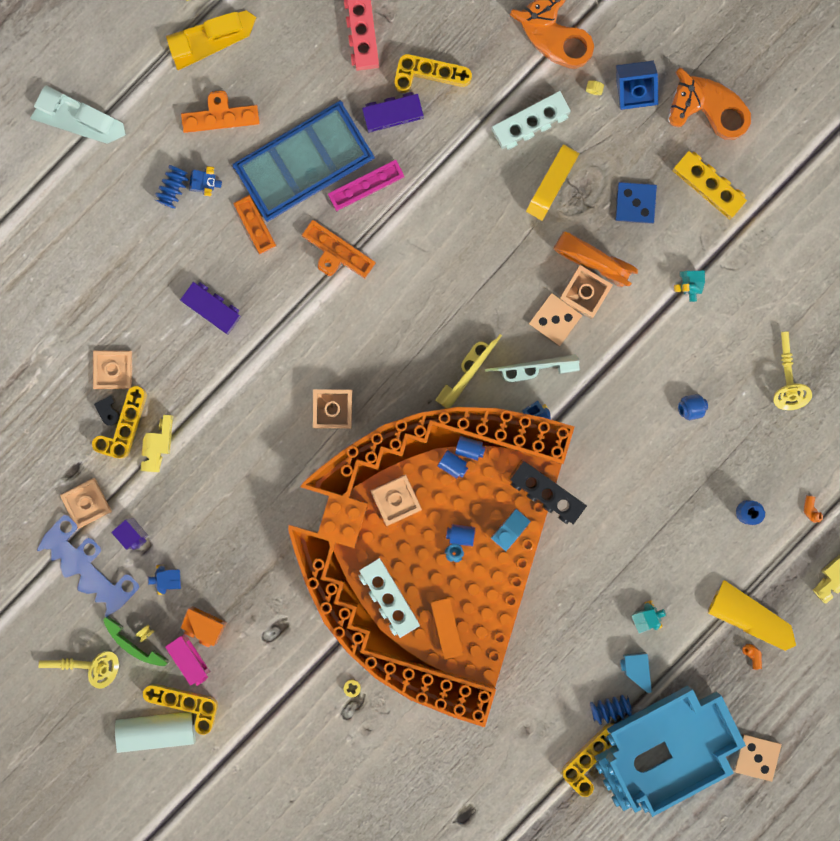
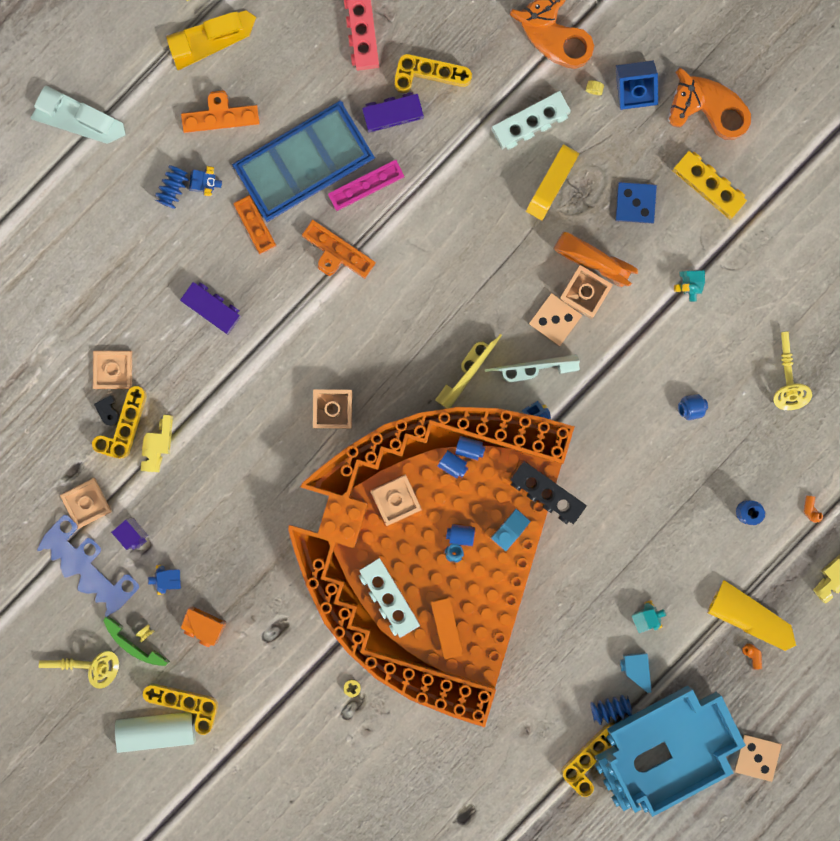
dark pink window [165,634,211,686] -> none

